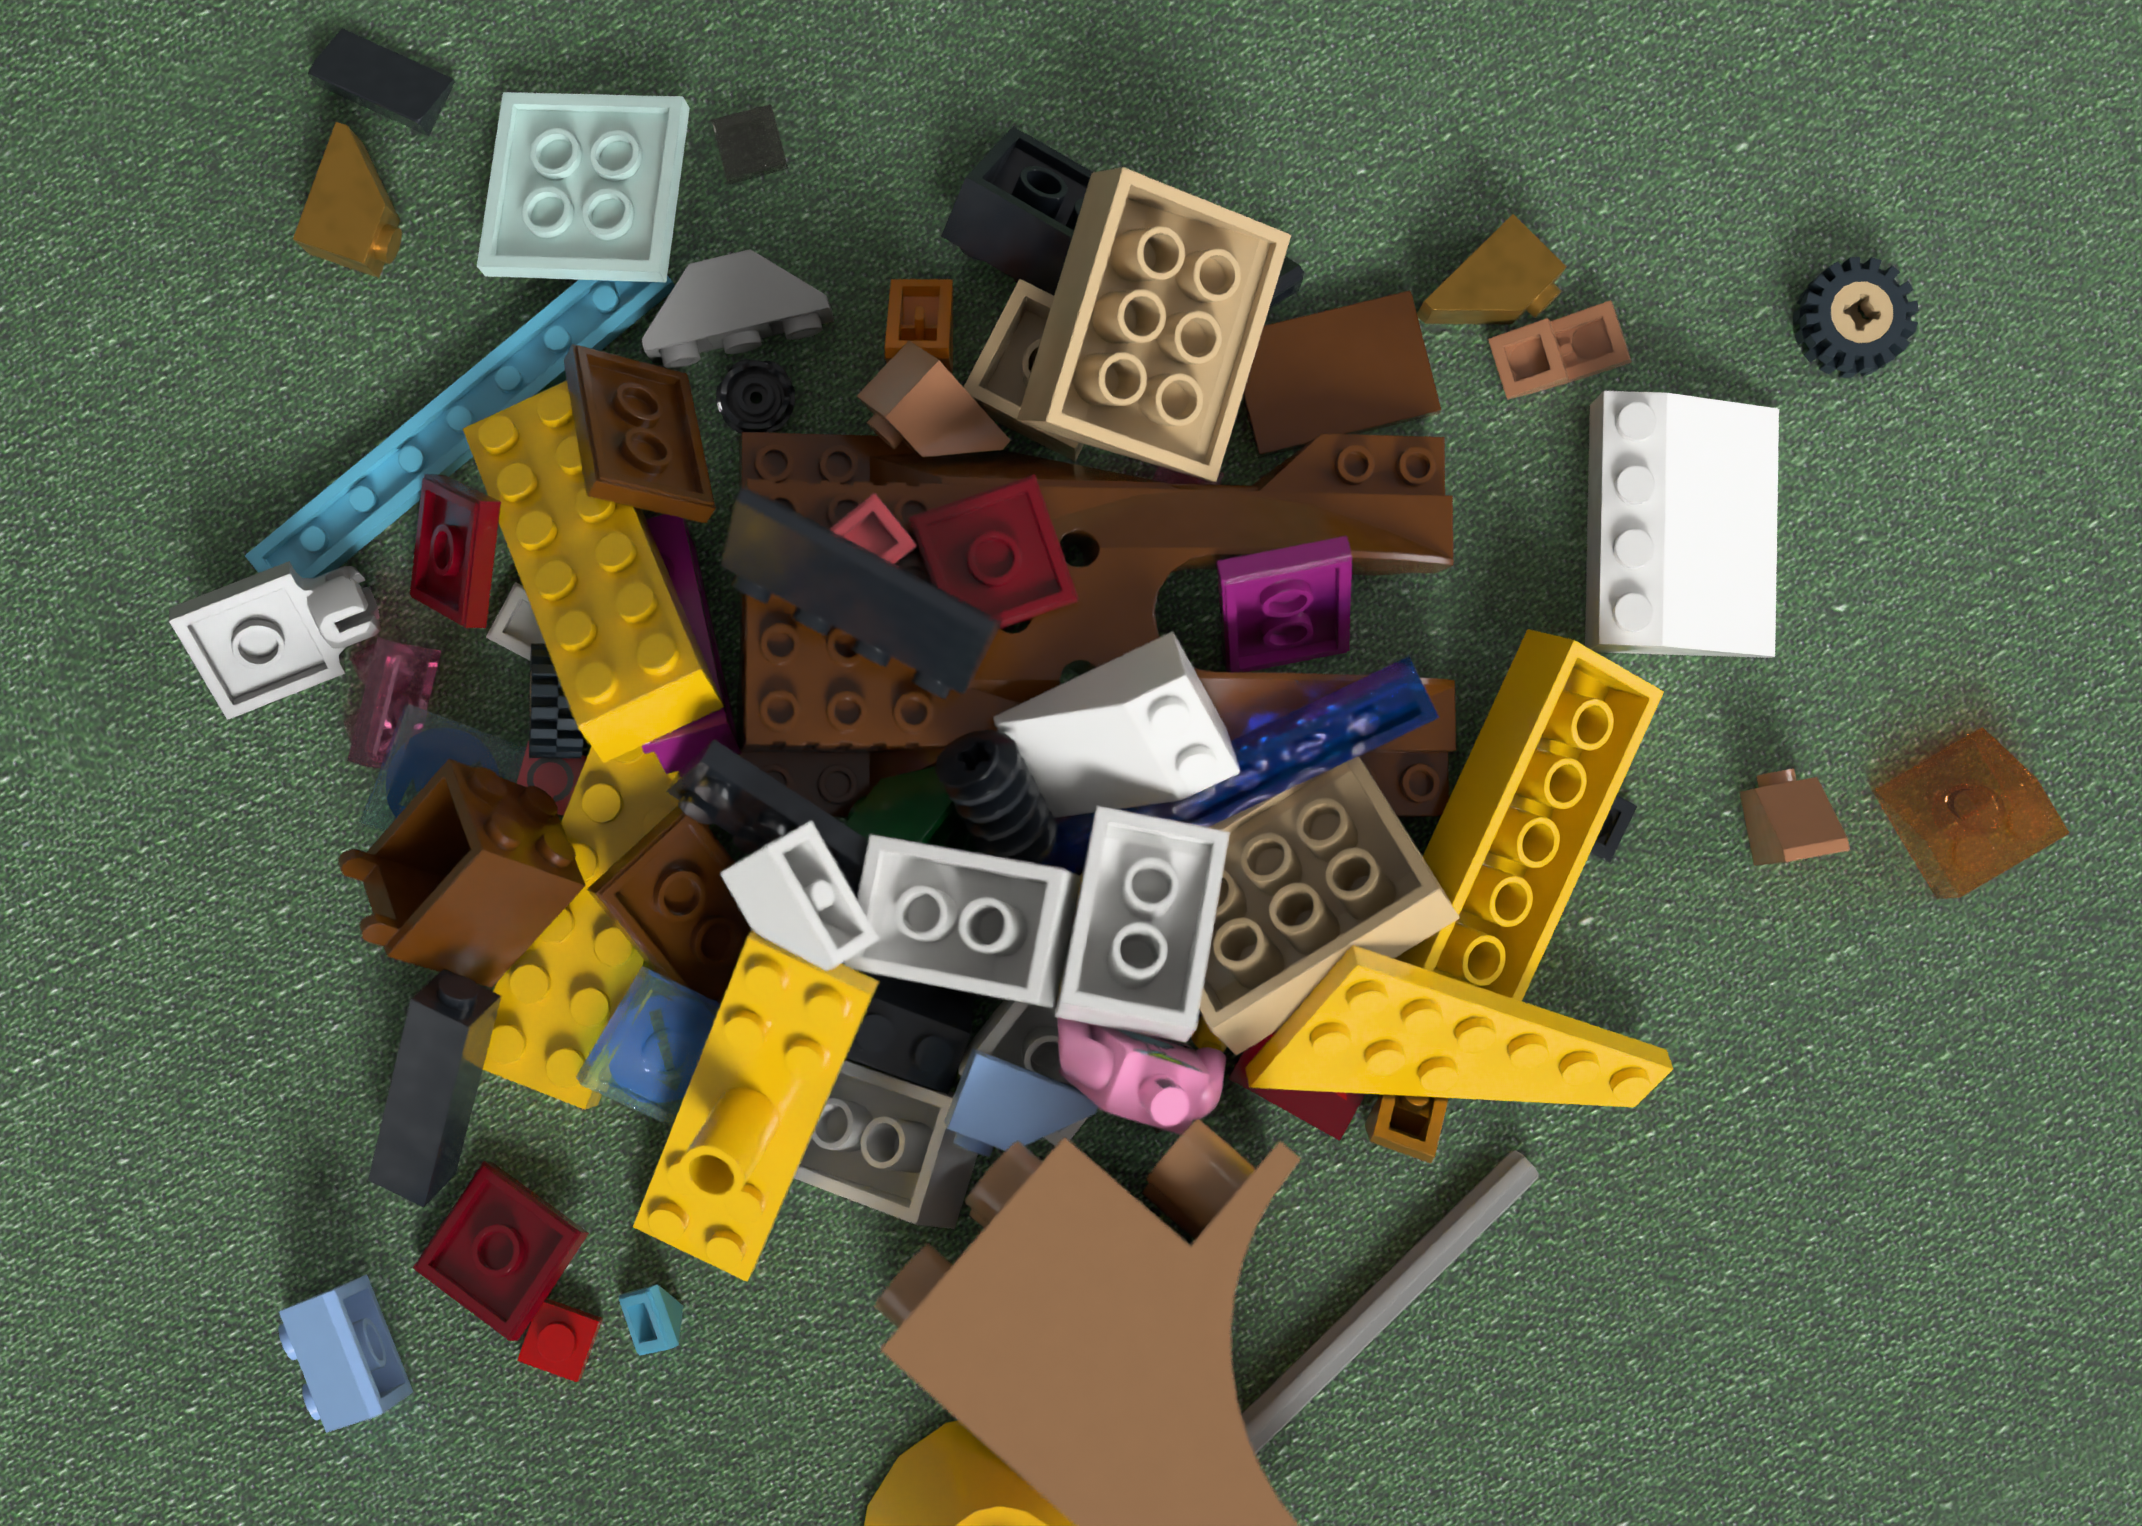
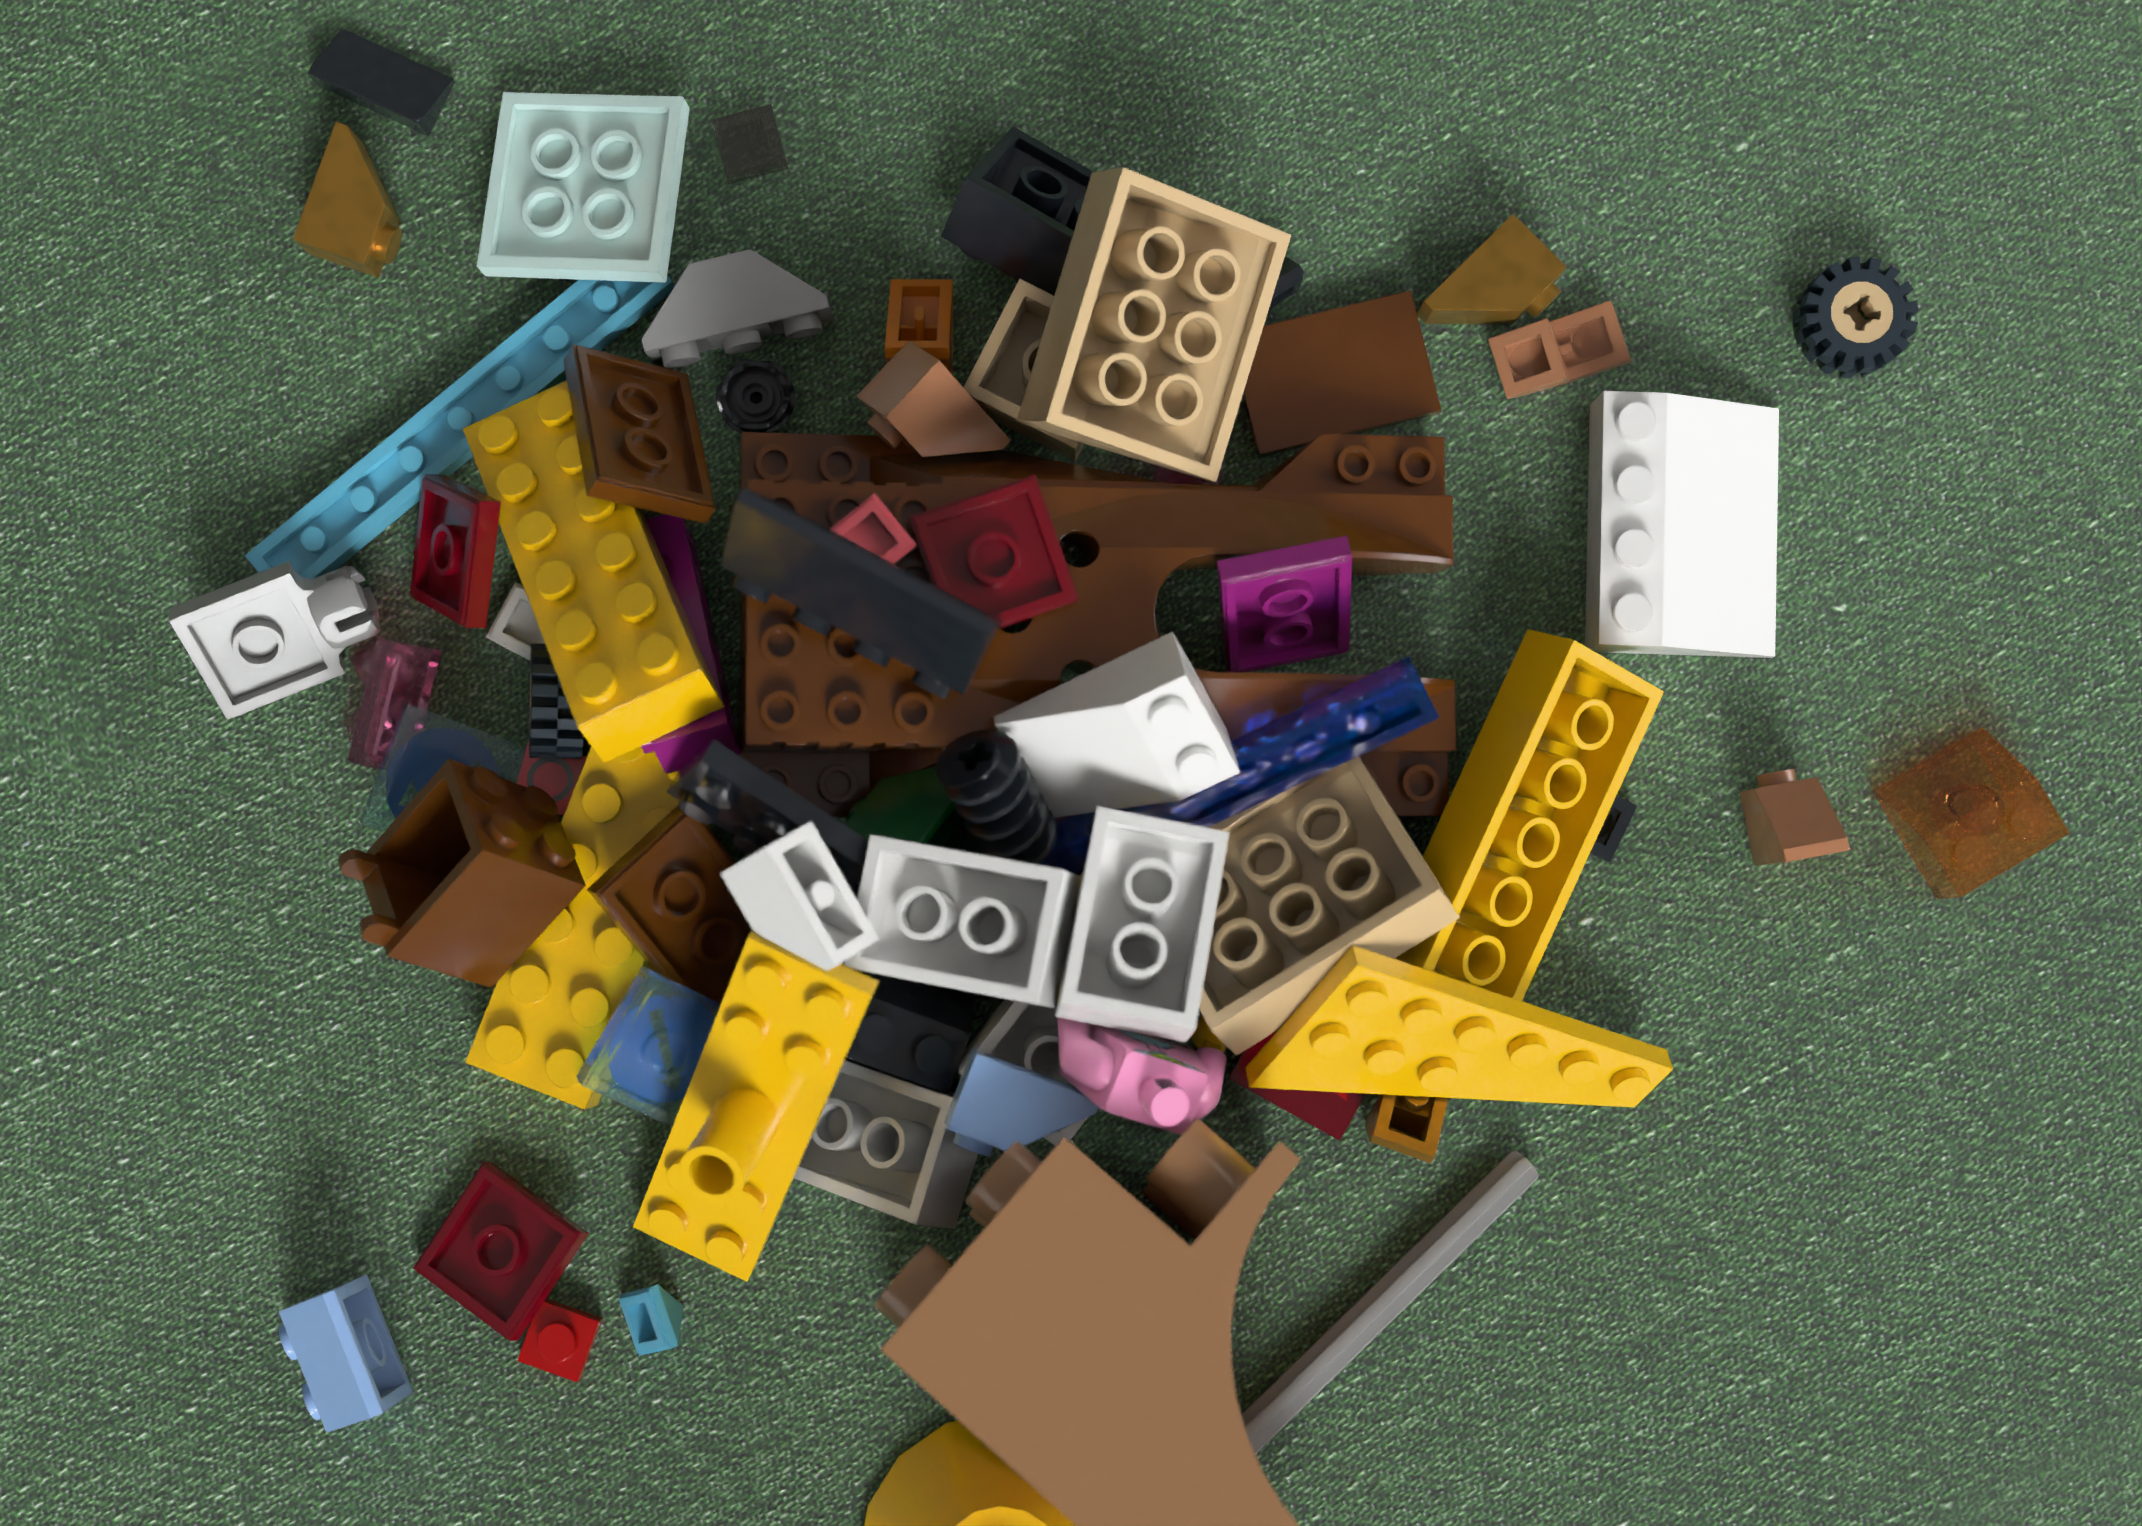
black brick [368,969,501,1208] -> none

